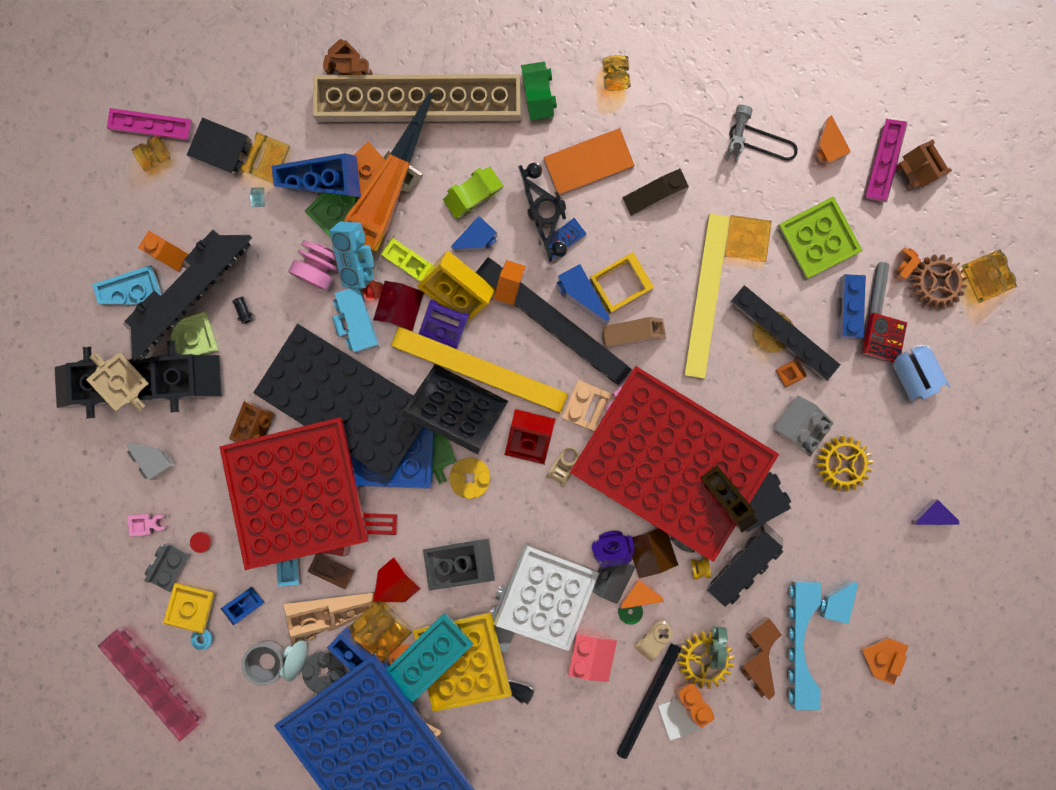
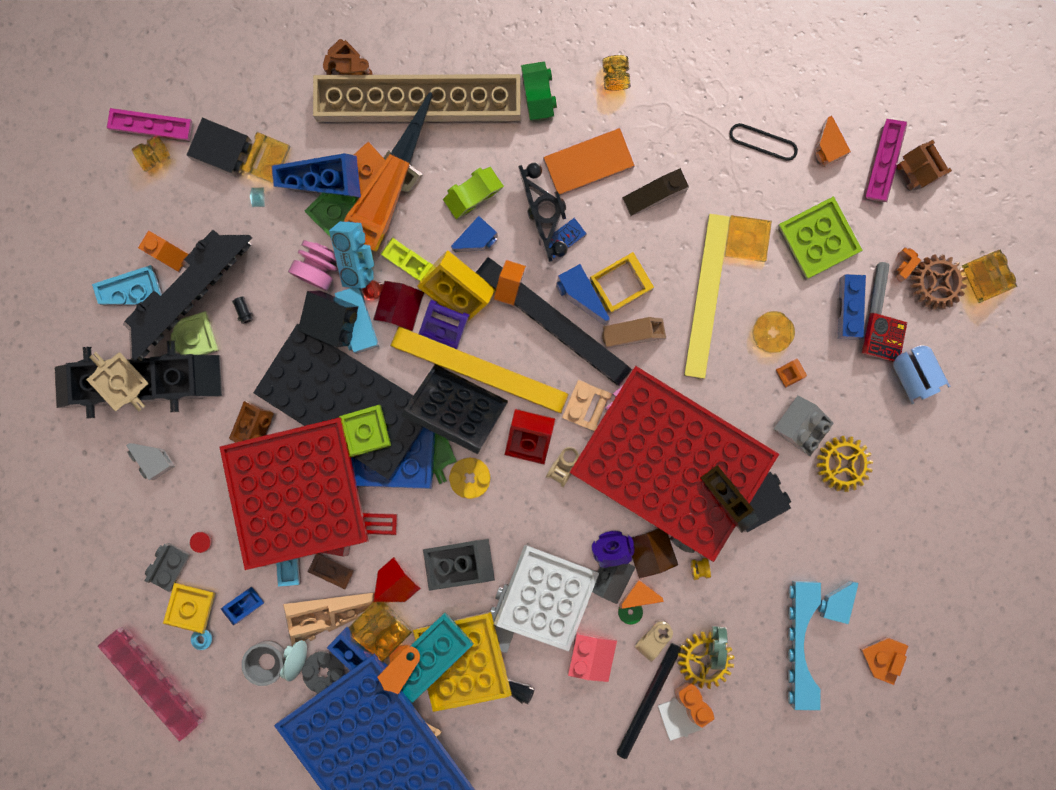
bright pink plate [127,514,166,537] -> none
black wedge [707,523,783,607] -> none
light grey bar [726,105,753,163] -> none
black plate [730,285,841,381] -> none
dark orange arch [740,617,782,700] -> none
dark purple slope [912,499,959,525] -> none
none -> black brick [298,290,359,347]
none -> lime tile [339,405,391,457]
none -> orange piece [377,647,420,694]

